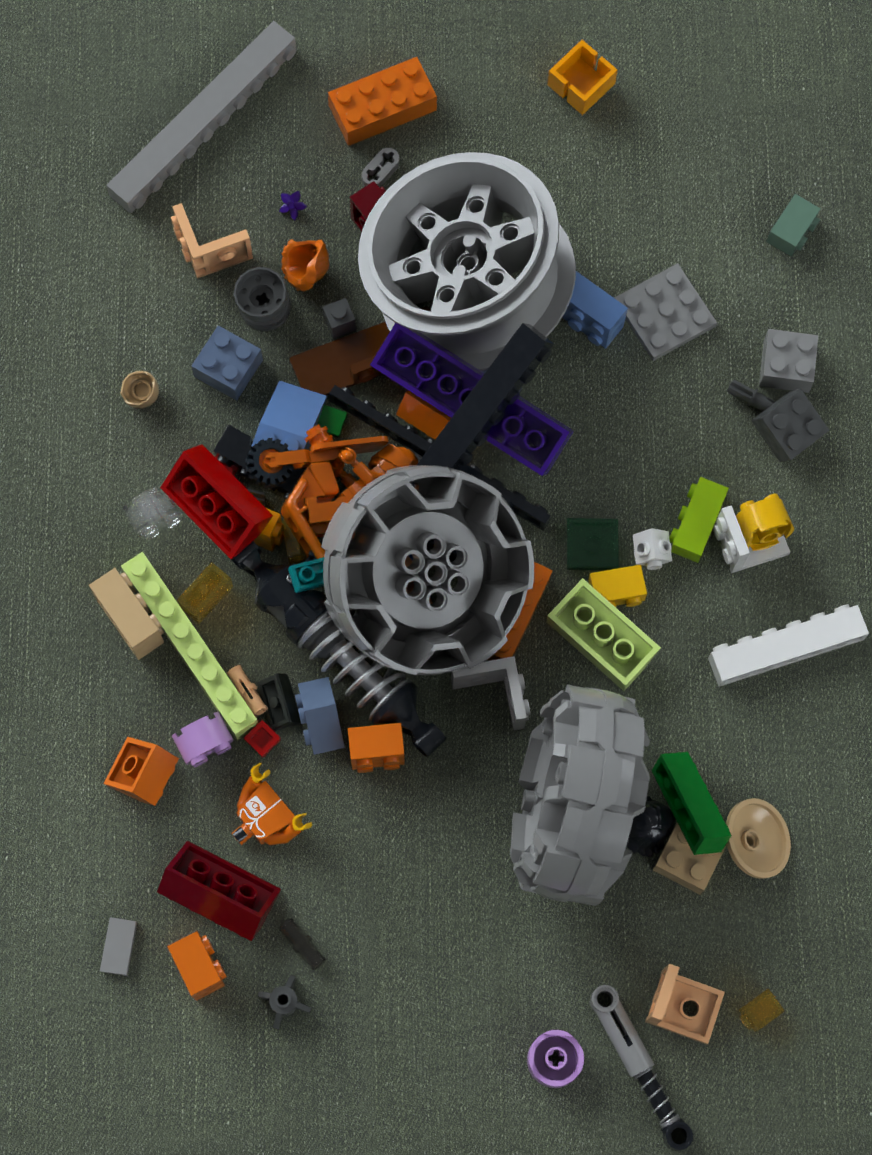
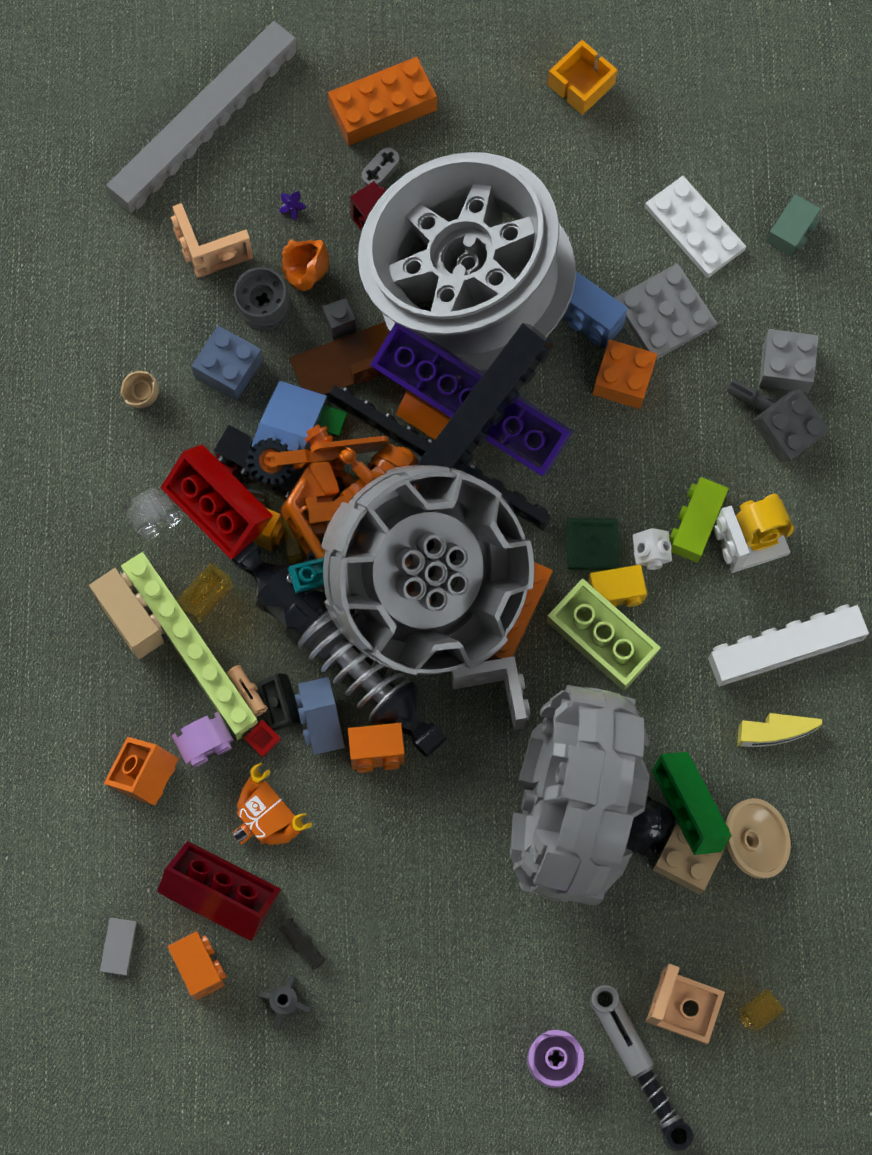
none -> orange brick [593,339,657,409]
none -> white plate [645,176,746,278]
none -> light yellow slope [737,713,822,747]

